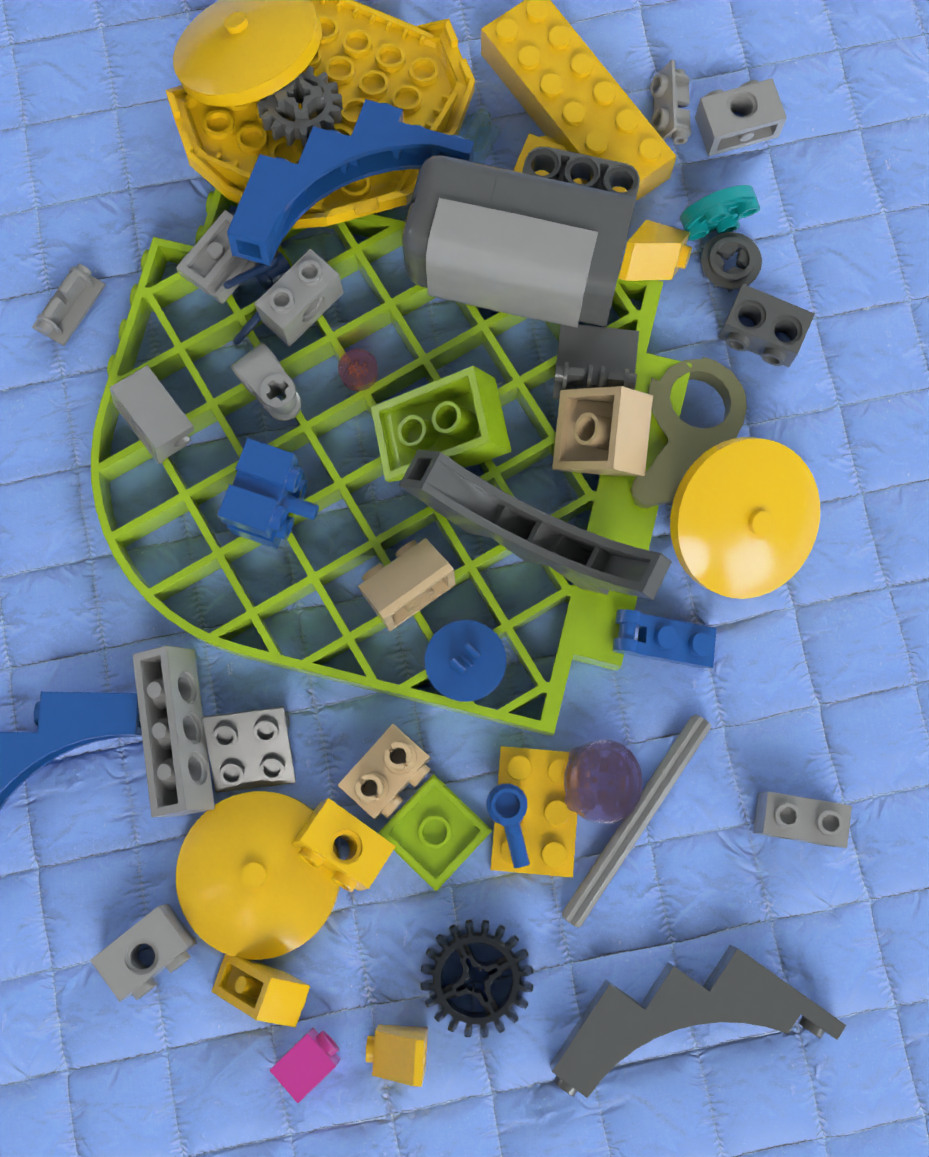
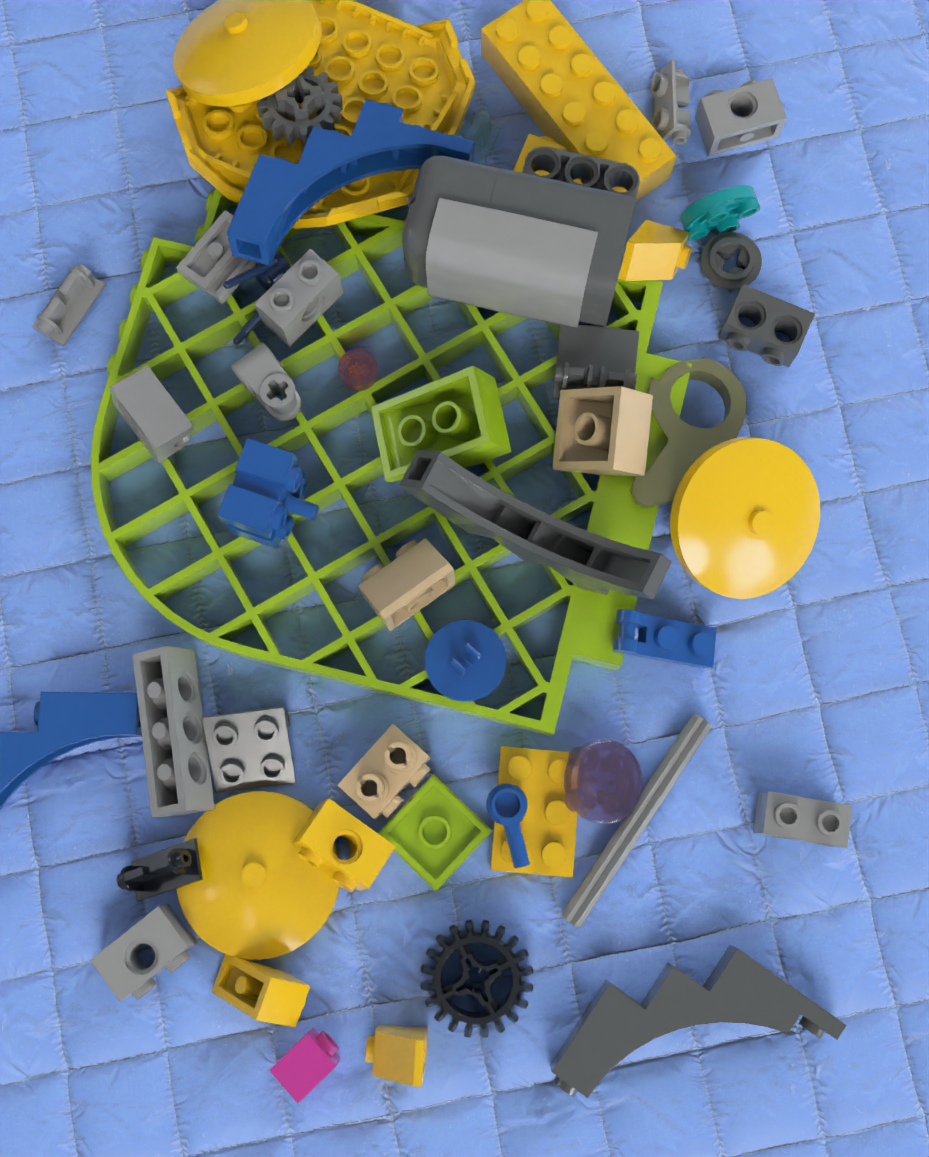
none -> black hinge [117,838,203,902]

